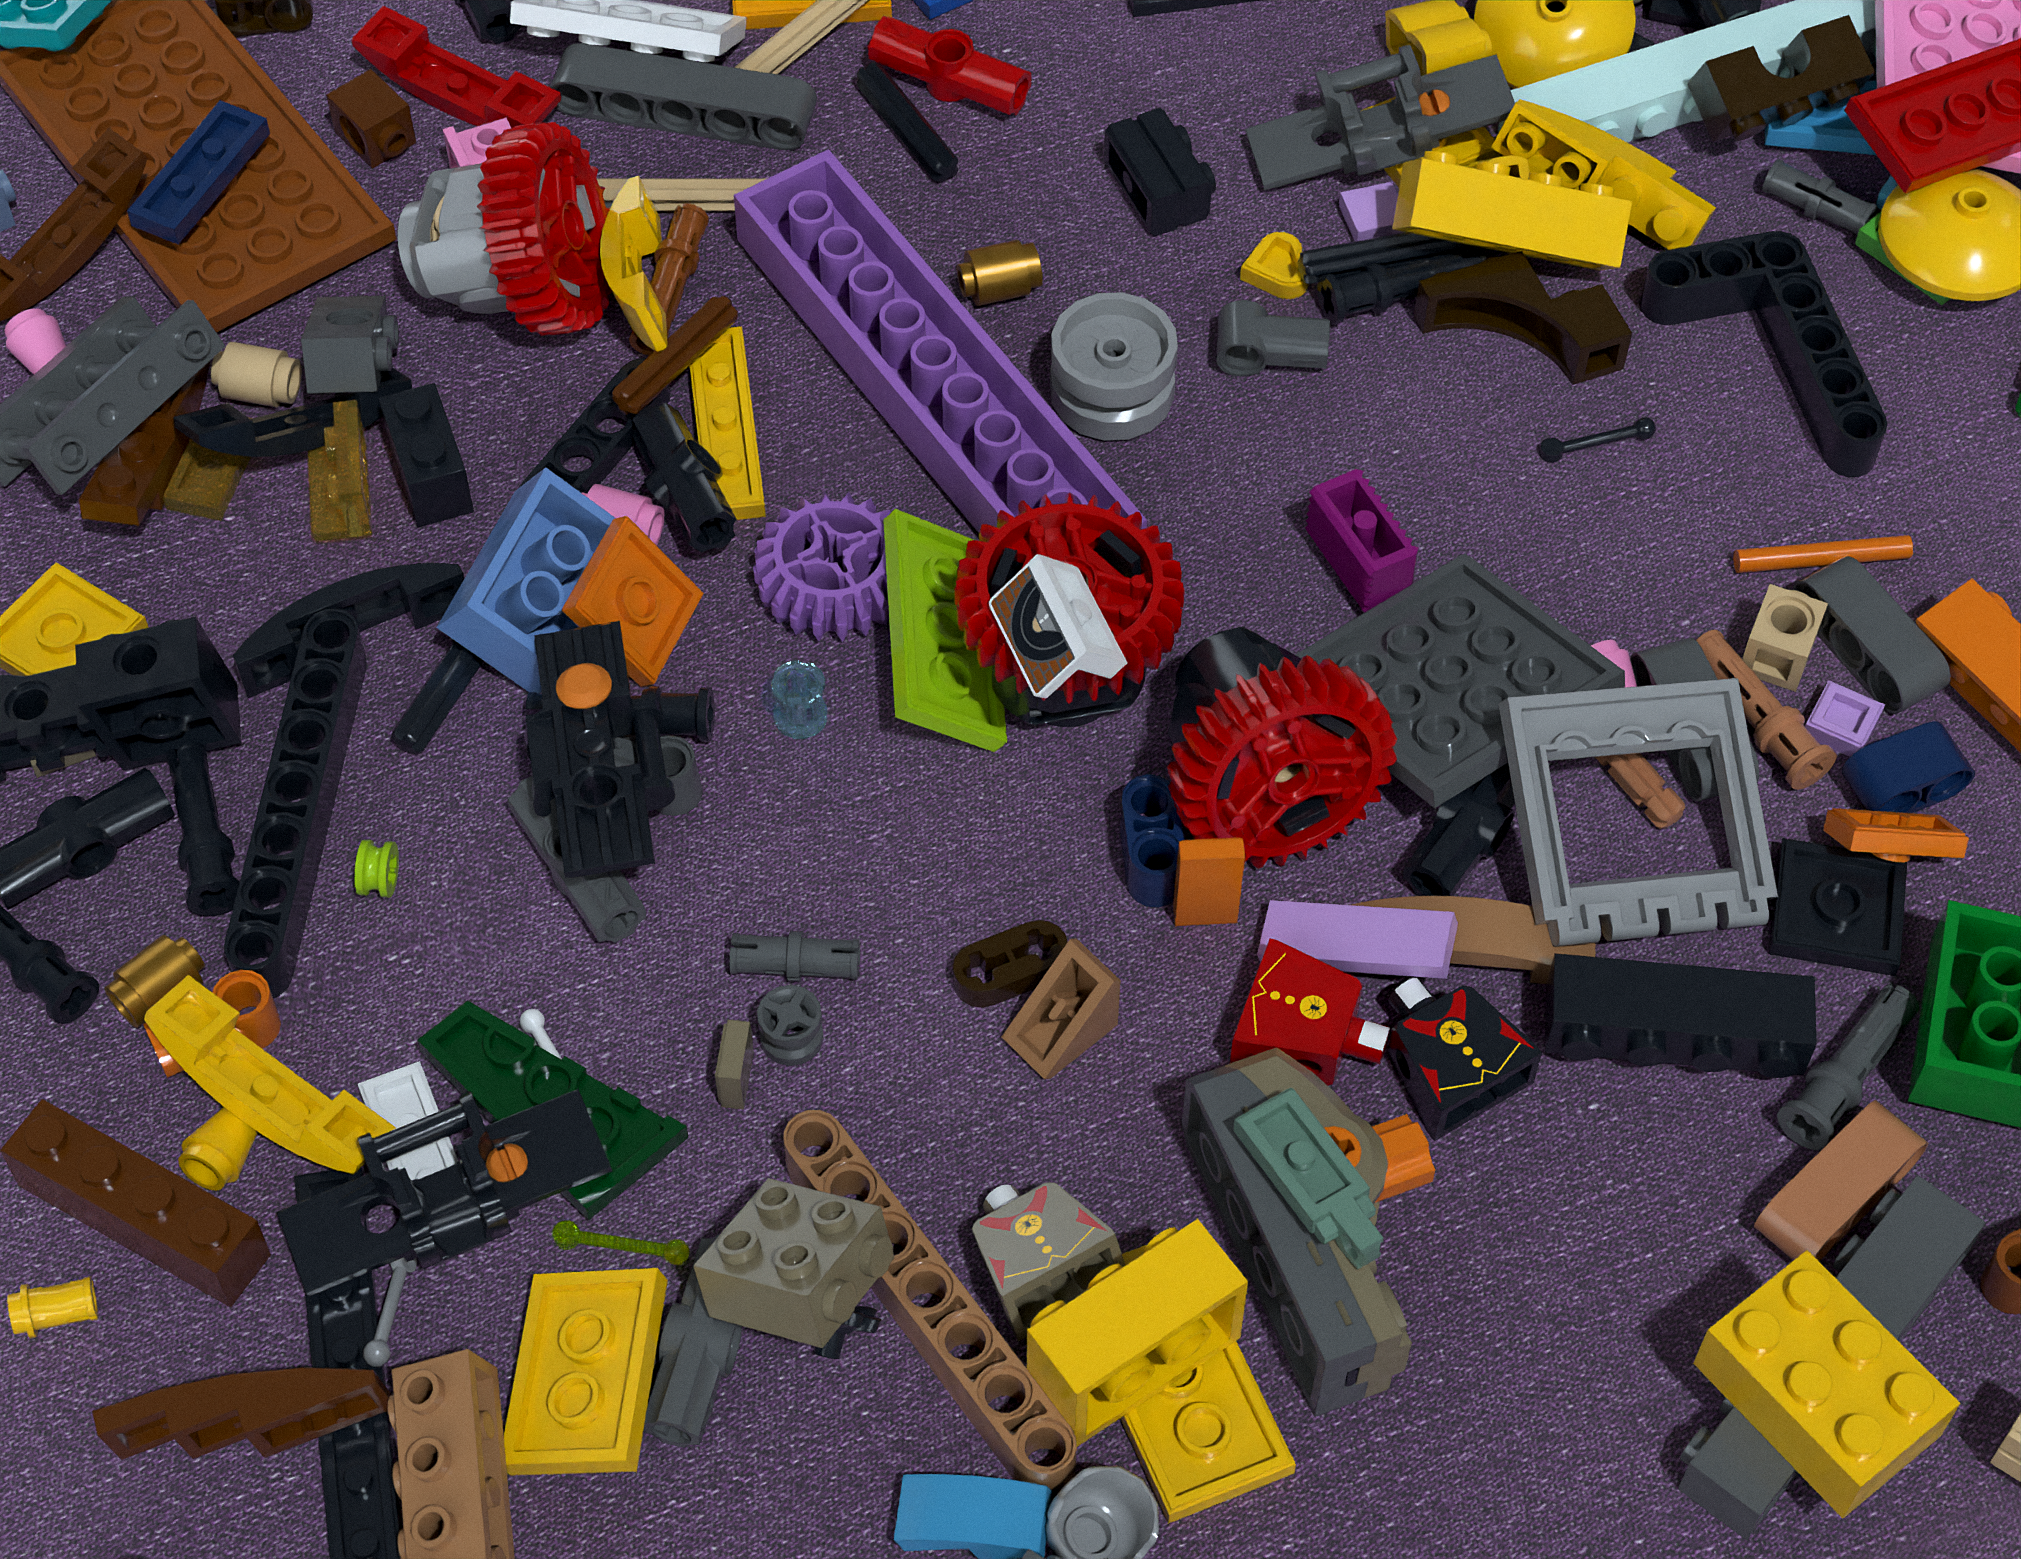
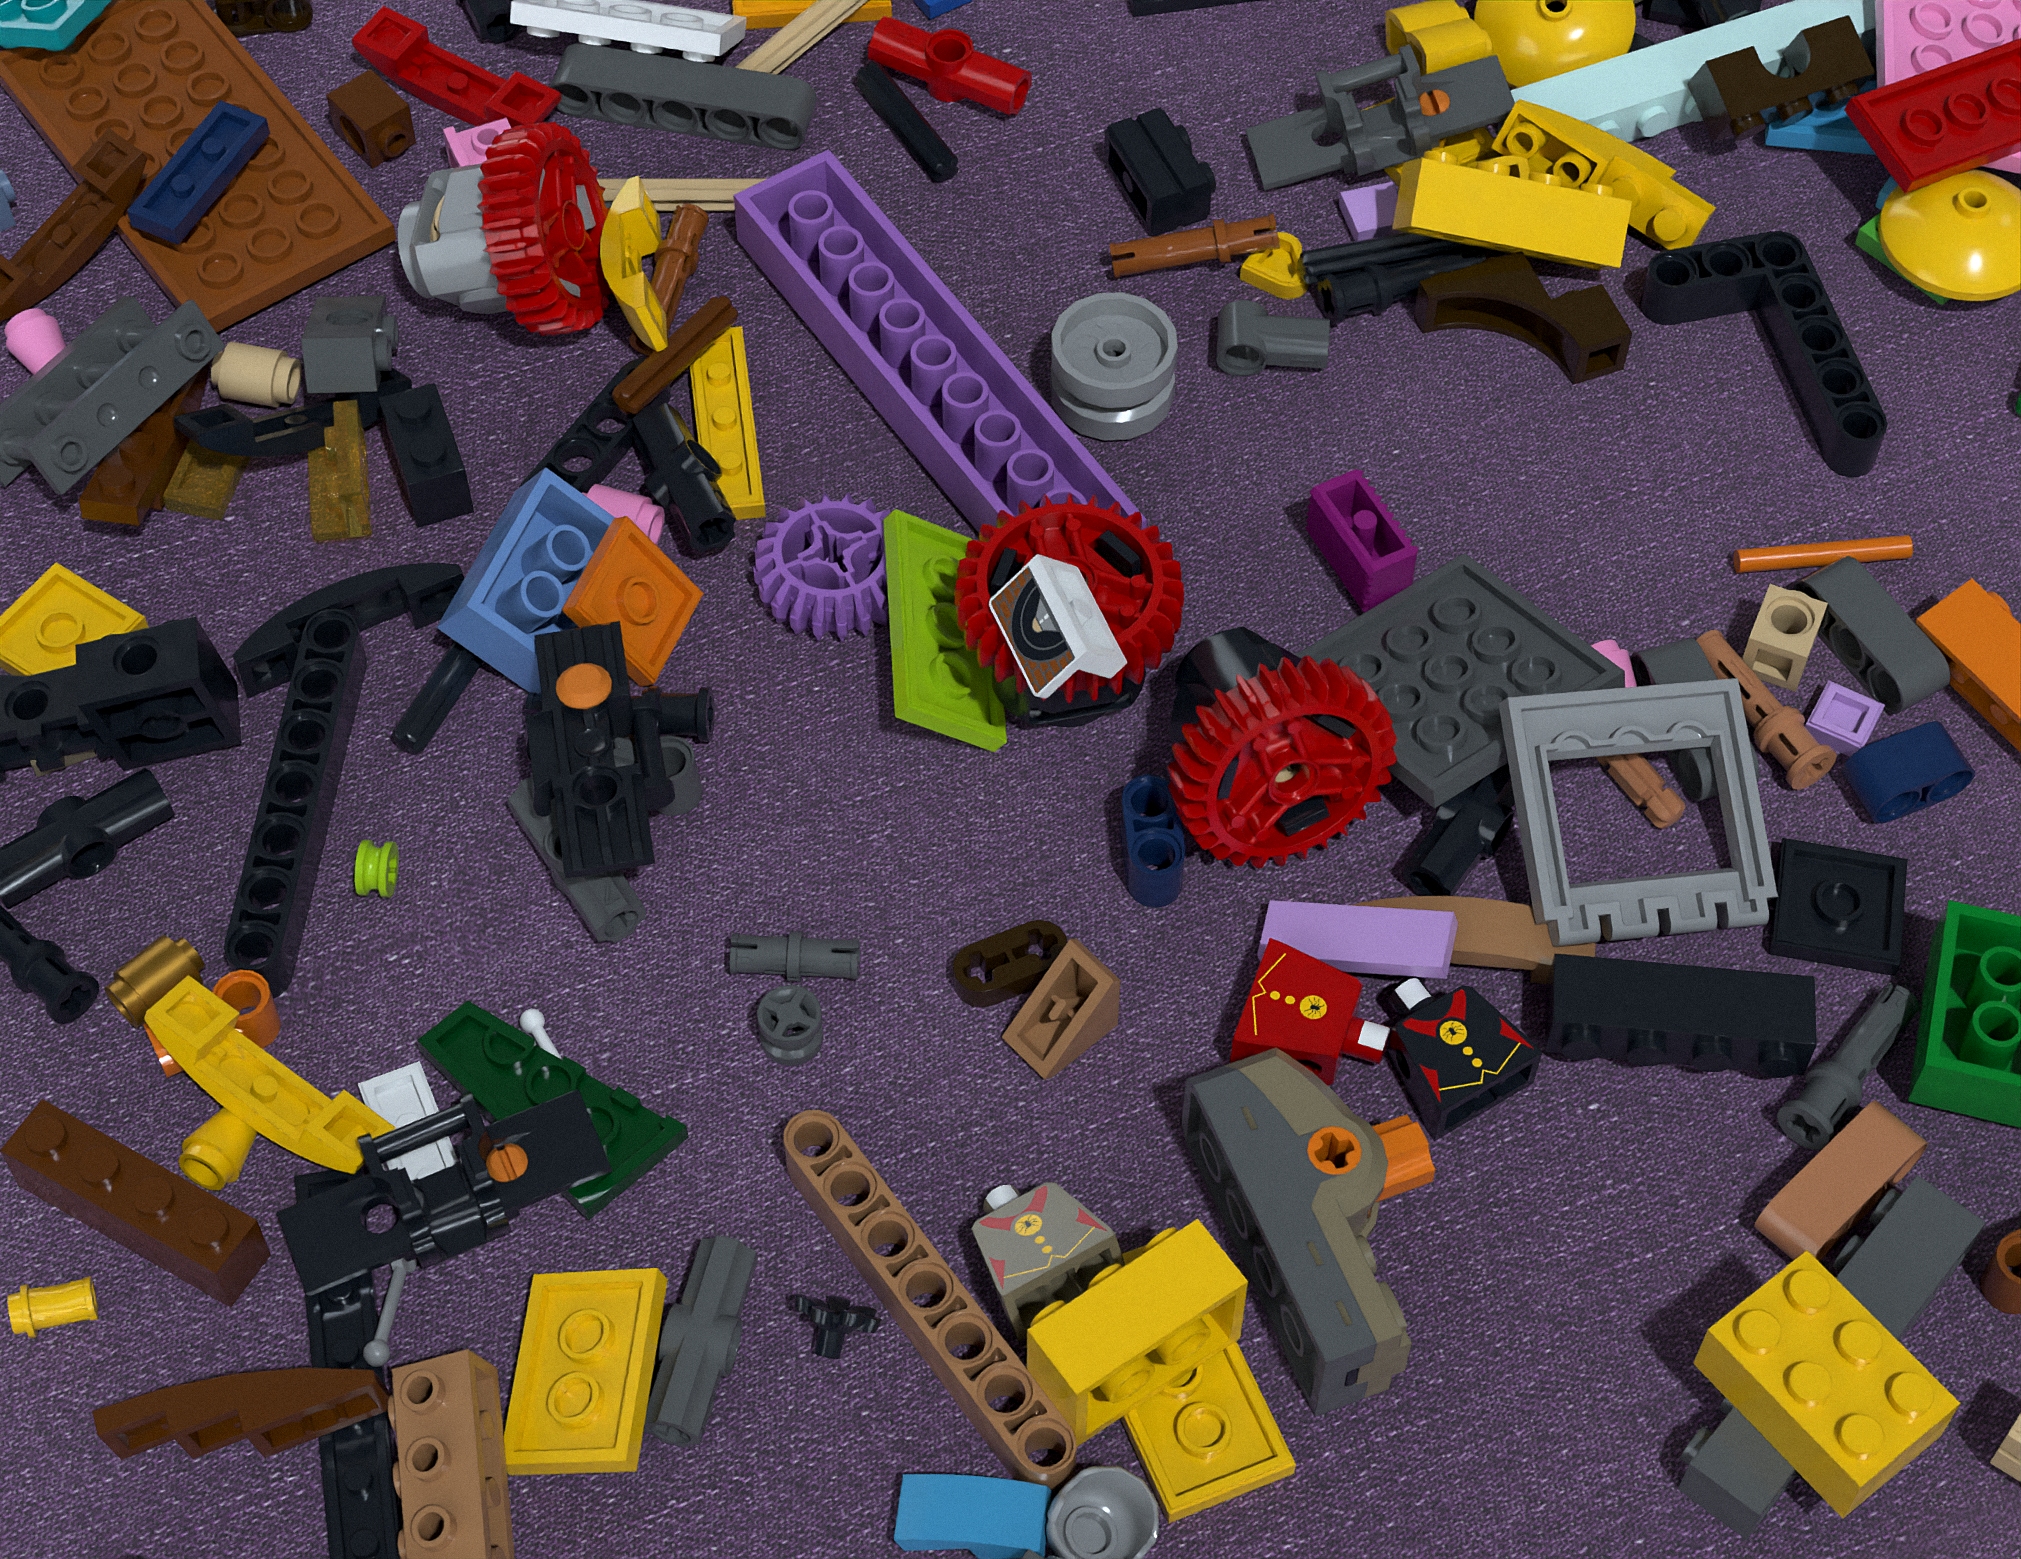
black pin [166,741,240,916] -> none
clear neon green hinge [553,1220,690,1265] -> none
dark tan brick [693,1178,894,1348] -> none
dark tan tile [715,1020,754,1110] -> none
clear light blue bush [771,660,828,739] -> none
pearl gold brick [957,240,1043,306] -> none
orange tile [1173,837,1245,926] -> none
sand green hinge [1233,1087,1383,1270] -> none
black hinge [1540,417,1656,463] -> none
dark grey pin [1762,159,1878,236] -> none
orange plate [1823,808,1969,862] -> none
none -> dark orange pin [1109,213,1280,279]

